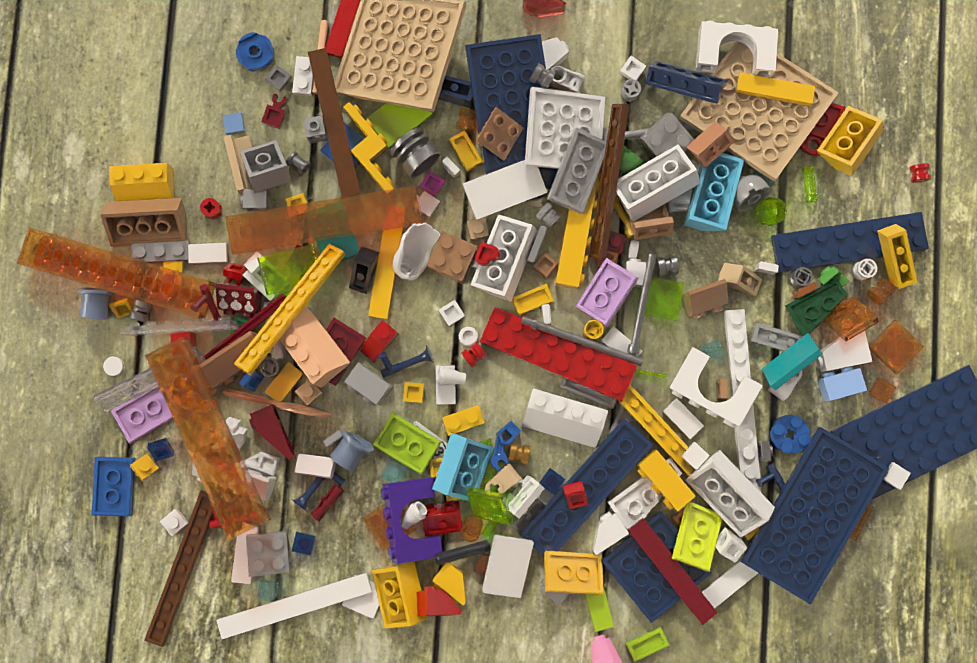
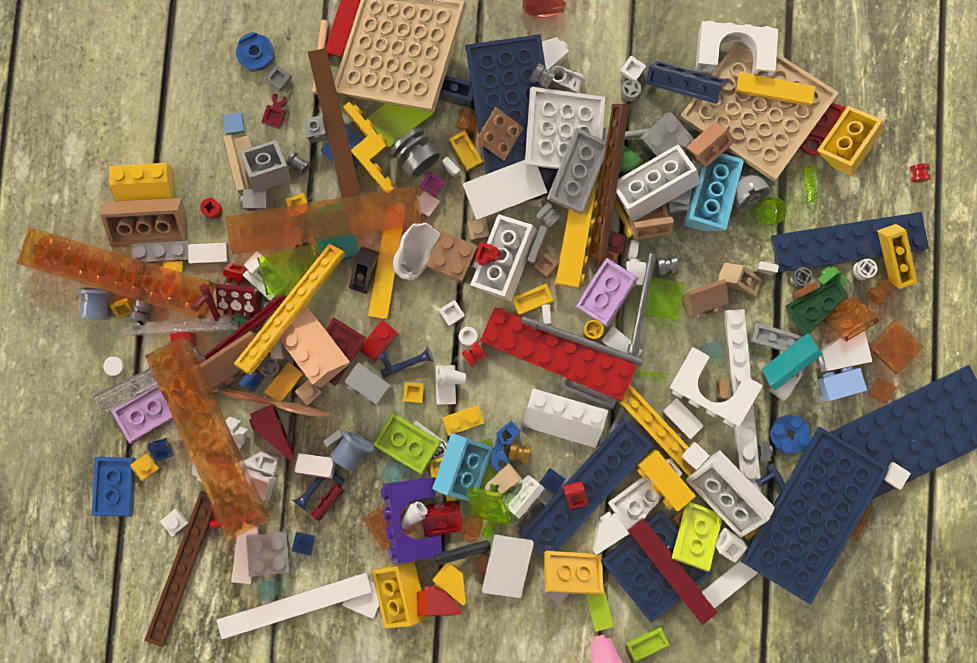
white plate [292,56,314,96] -> none

